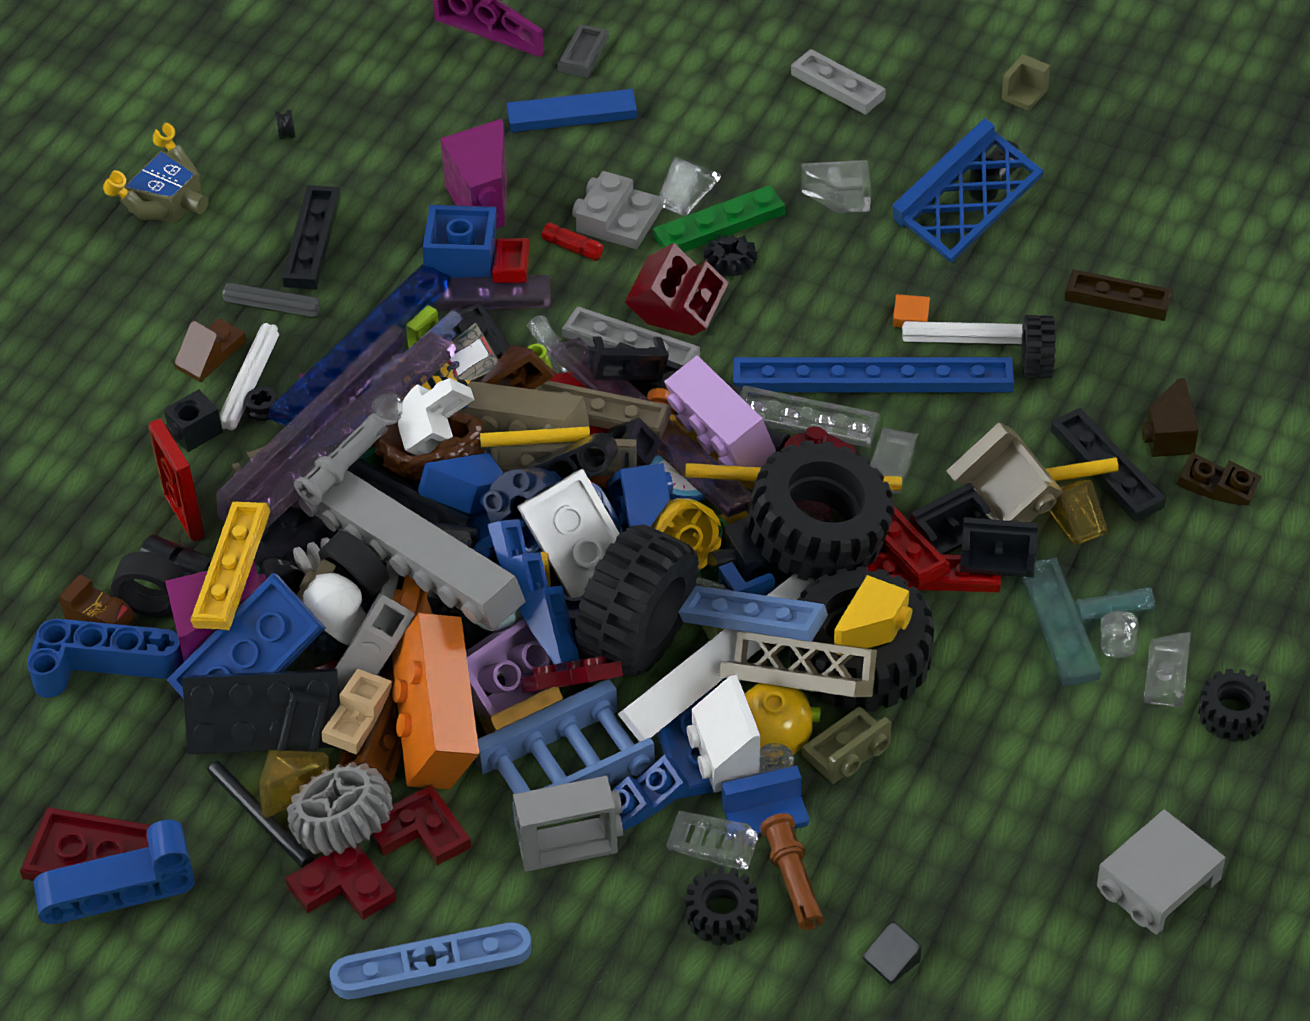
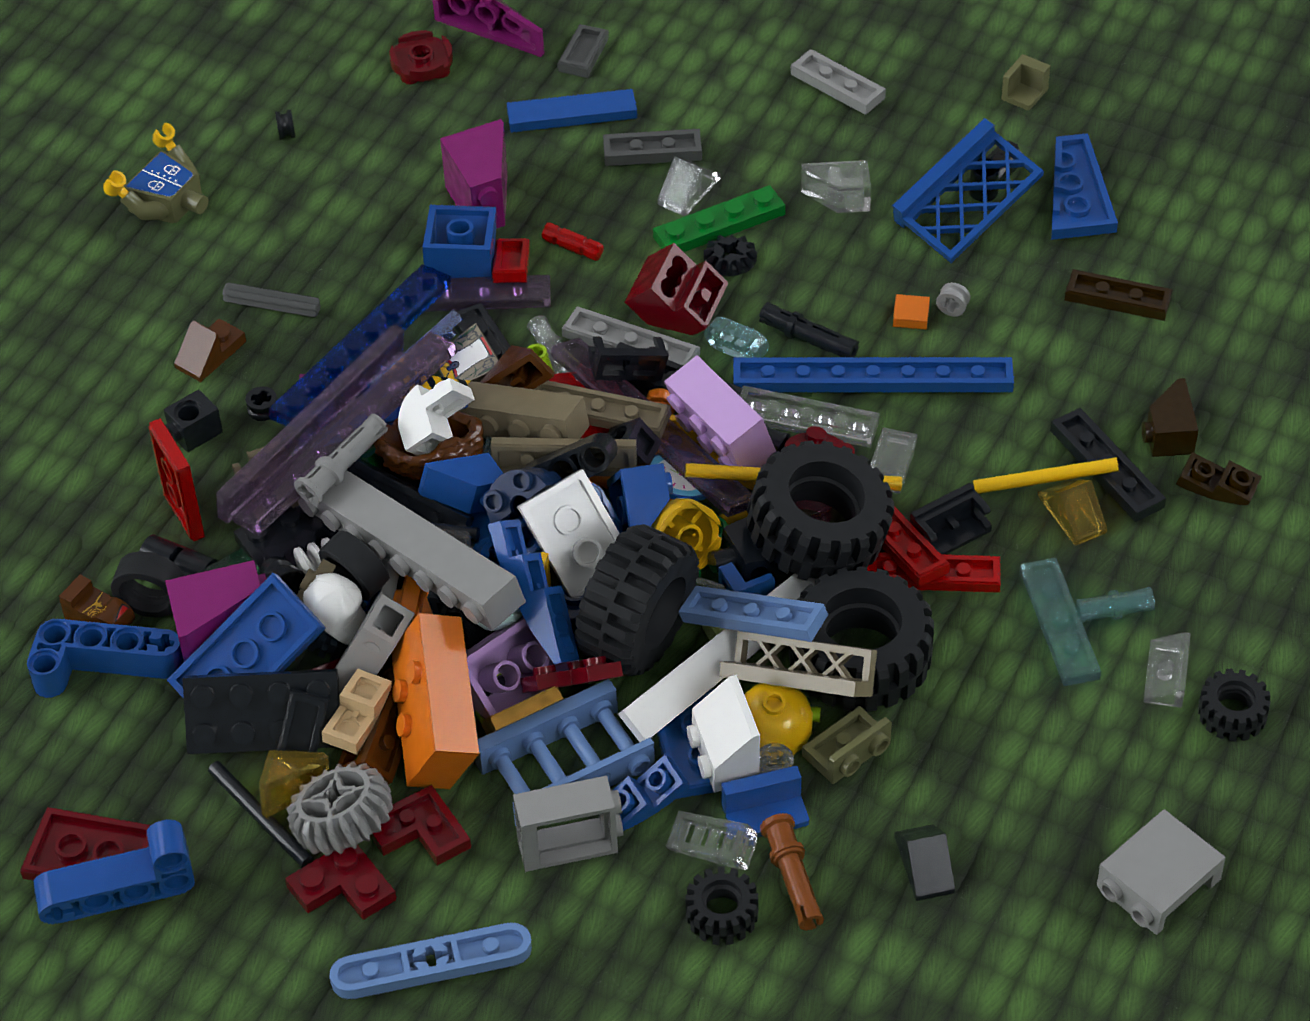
yellow tile [190,502,271,630] -> none
white axle [219,323,279,431] -> none
black plate [282,185,341,289] -> none
clear hinge [372,393,403,425] -> none
lime tile [406,305,440,354] -> none
yellow bar [480,426,590,448] -> none
light grey plate [572,171,663,250] -> none
yellow slope [834,575,912,655] -> none
black slope [863,922,922,985] -> none
white axle [902,321,1023,345] -> none
dark tan panel [947,422,1063,522] -> none
black hinge [960,517,1038,578] -> none
black tyre [1021,315,1056,378] -> none
clear wheel [1100,611,1139,658] -> none
none -> dark red plate [389,30,453,84]
none -> dark grey plate [603,129,702,166]
none -> clear light blue beam [704,317,769,357]
none -> black pin [759,302,859,357]
none -> black slope [894,824,955,901]
none -> light grey bush [936,282,970,317]
none -> blue wing [1051,133,1118,240]

